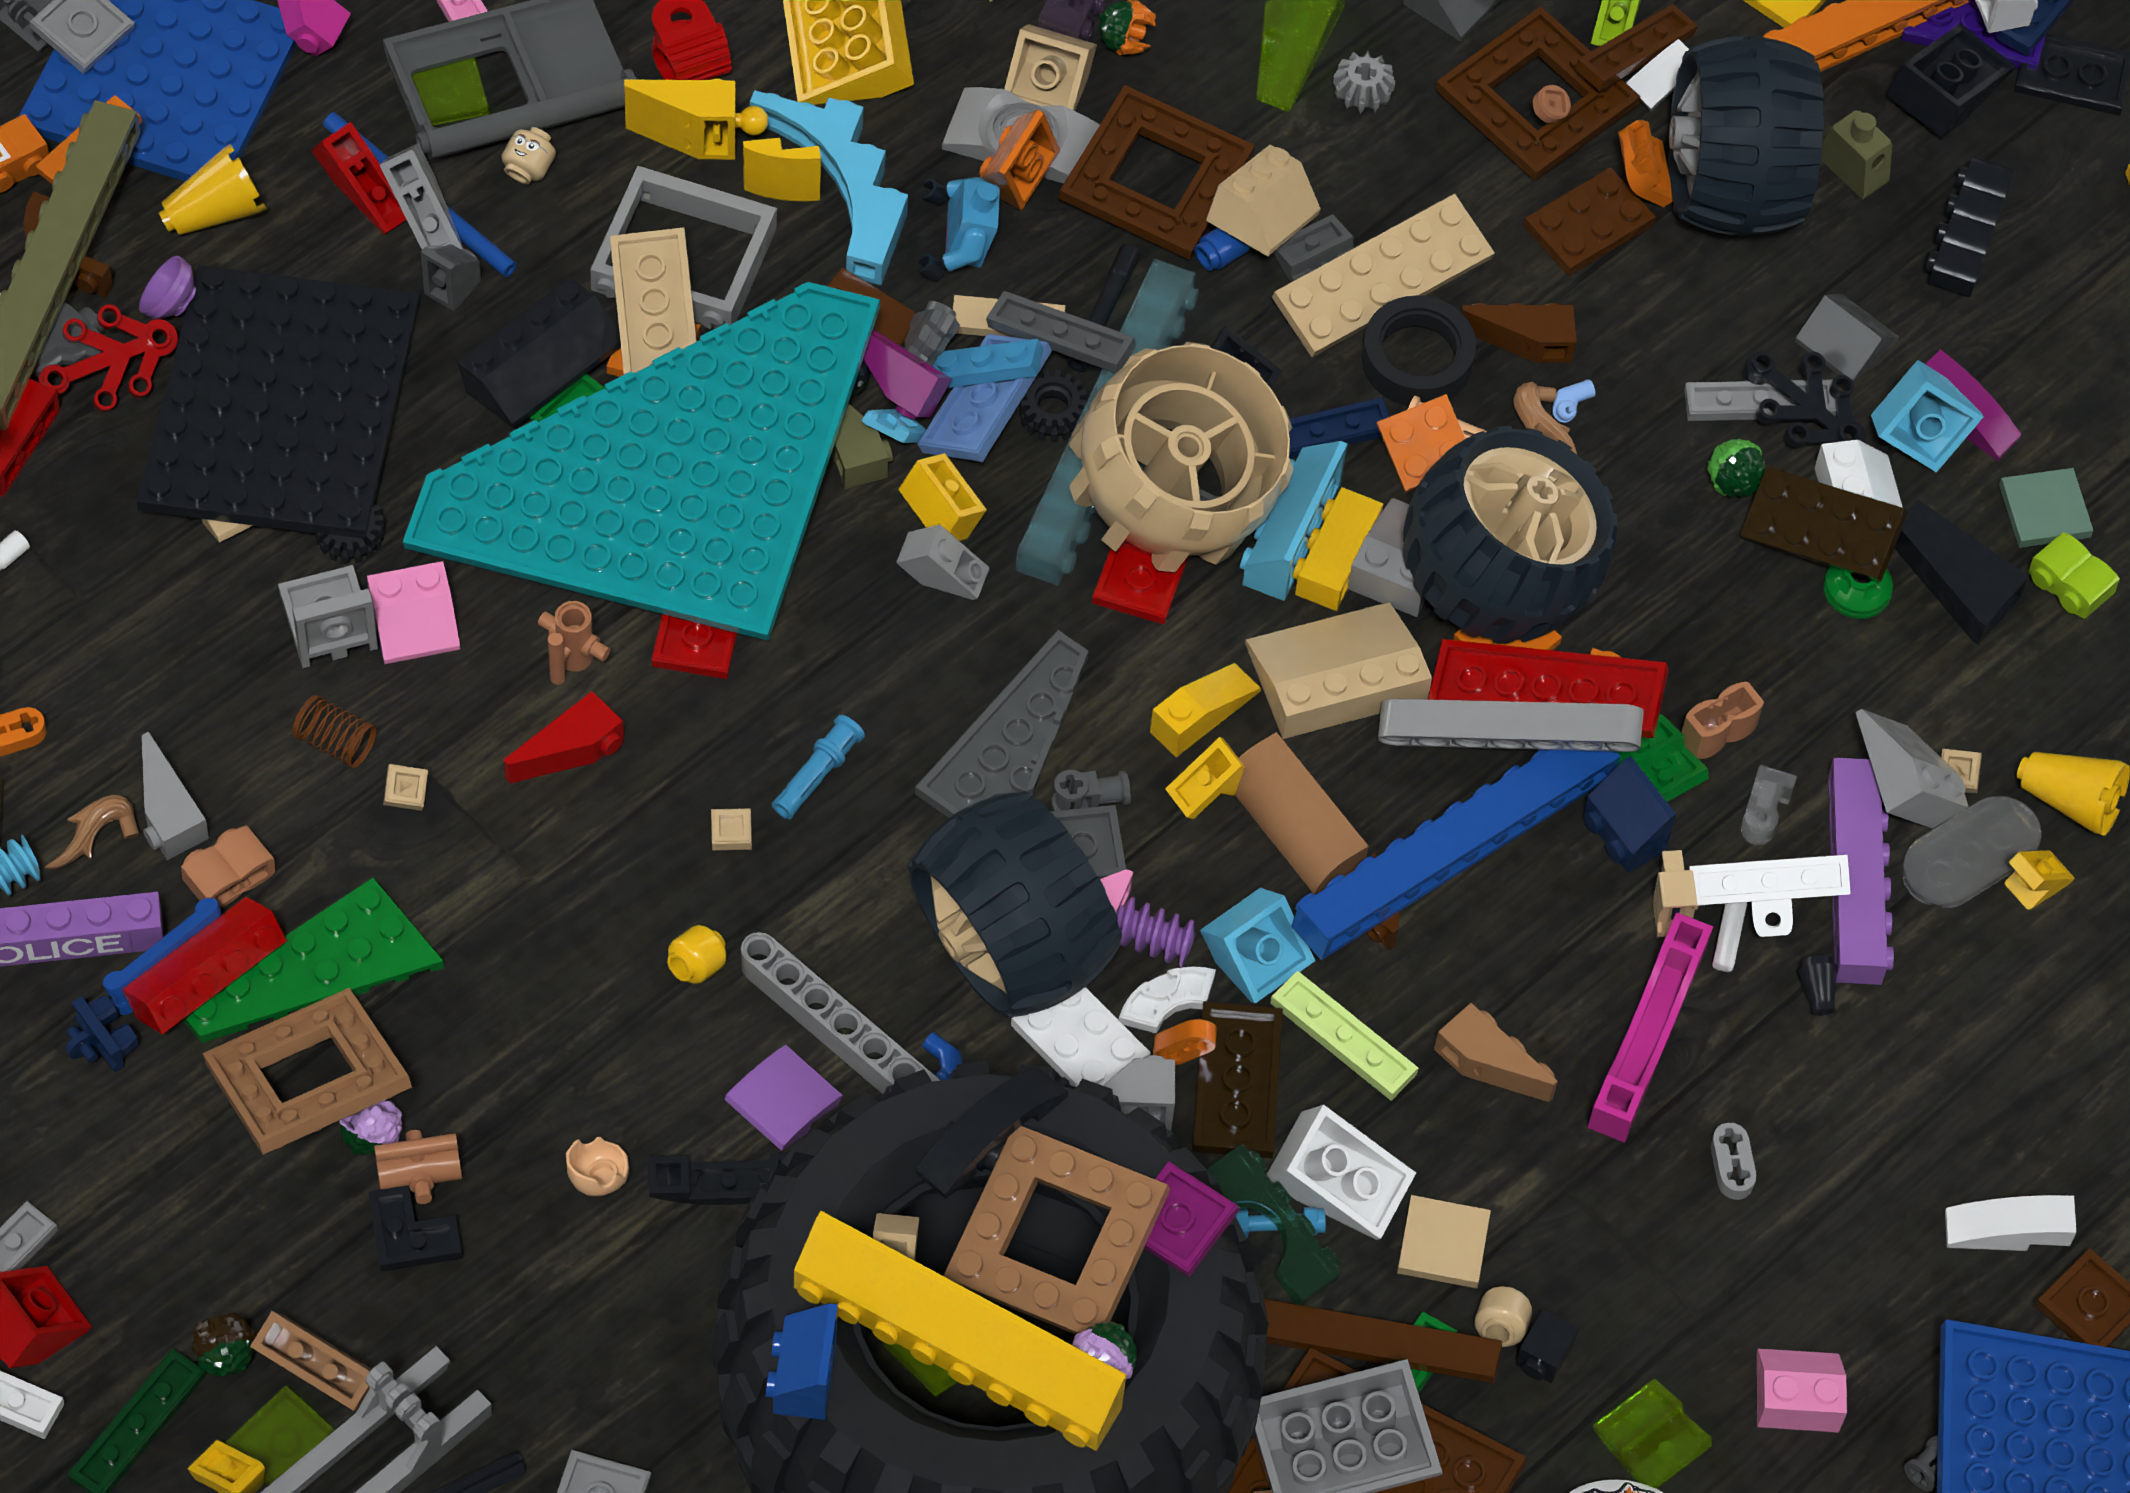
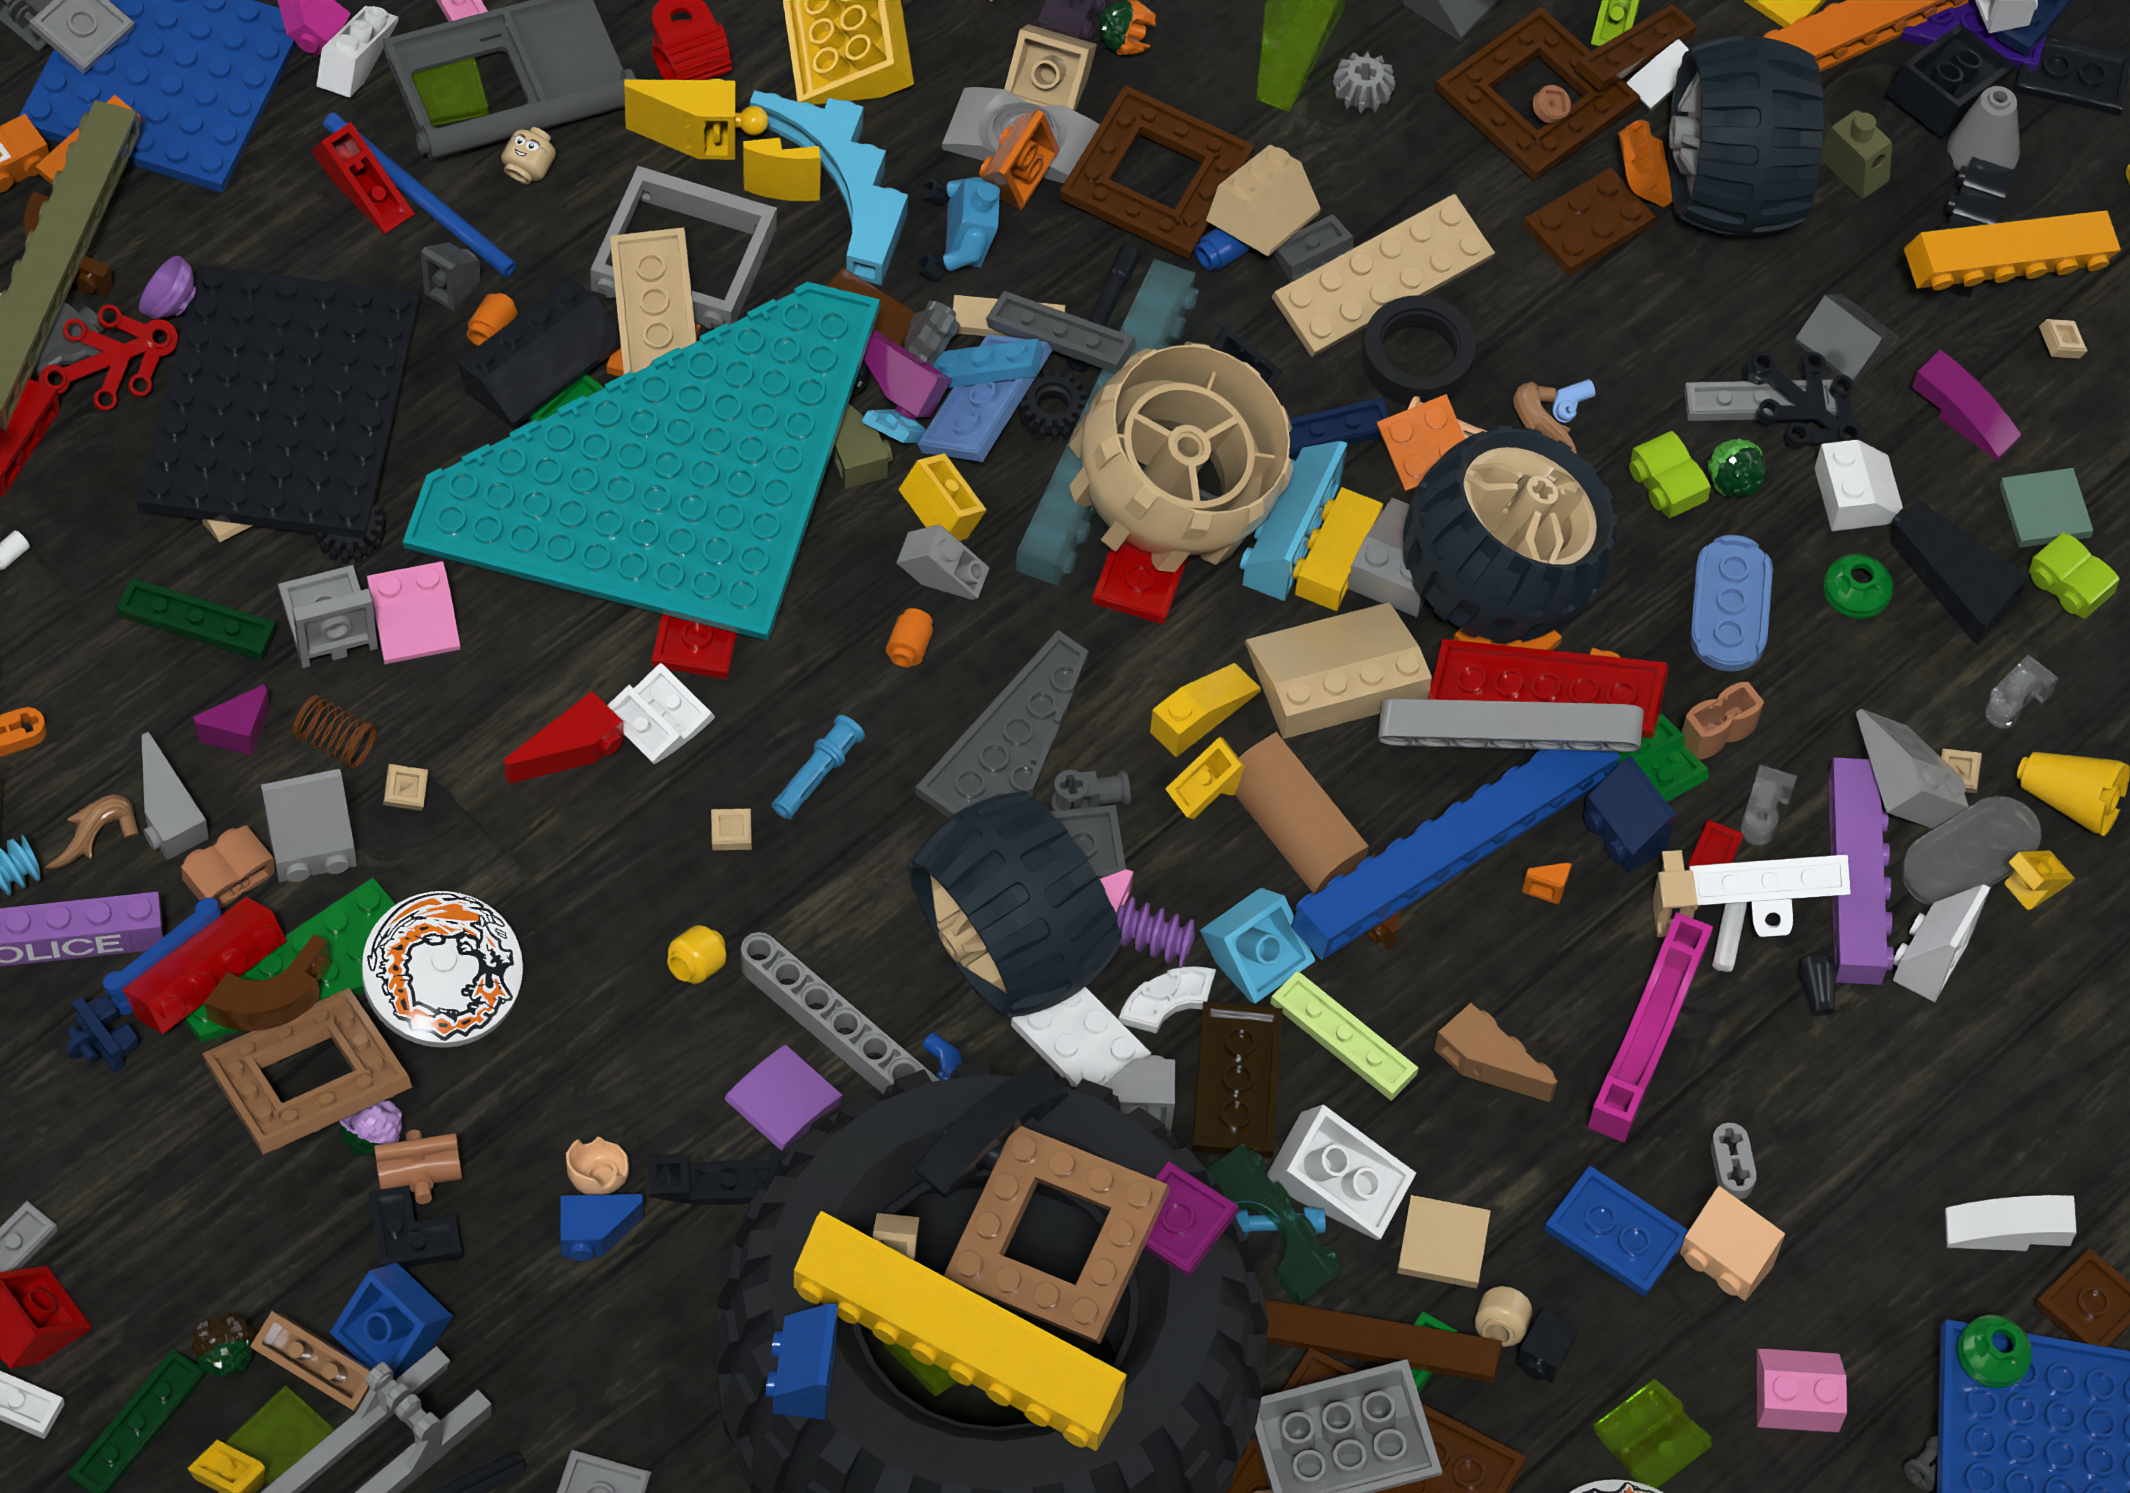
yellow cone [158,144,267,235] -> none
light grey slope [380,143,464,250] -> none
nougat pin [538,601,611,685] -> none
piece [1072,1321,1137,1379] -> none
orange beam [1153,1019,1217,1065] -> none
reddish brown slope [1461,303,1577,363] -> none
dark brown plate [1740,466,1908,582] -> none
medium azure slope [1871,360,1984,472] -> none
none -> dark green plate [116,577,276,661]
none -> magenta slope [193,684,270,755]
none -> reddish brown arch [205,934,330,1031]
none -> light grey slope [261,769,357,882]
none -> white slope [316,6,399,98]
none -> blue slope [330,1263,453,1380]
none -> dish [362,891,523,1048]
none -> orange brick [467,293,518,346]
none -> blue slope [561,1194,643,1261]
none -> white slope [607,663,715,764]
none -> orange brick [886,608,933,668]
none -> orange slope [1522,863,1572,904]
none -> blue plate [1544,1166,1689,1297]
none -> lime brick [1629,431,1711,519]
none -> light nougat slope [1680,1186,1785,1301]
none -> red tile [1686,819,1744,870]
none -> medium blue tile [1690,535,1773,671]
none -> white slope [1893,884,1990,1002]
none -> light orange brick [1904,211,2121,290]
none -> light grey cone [1947,86,2020,172]
none -> green piece [1957,1315,2033,1388]
none -> clear leg [1985,655,2058,728]
none -> tan tile [2039,319,2087,359]

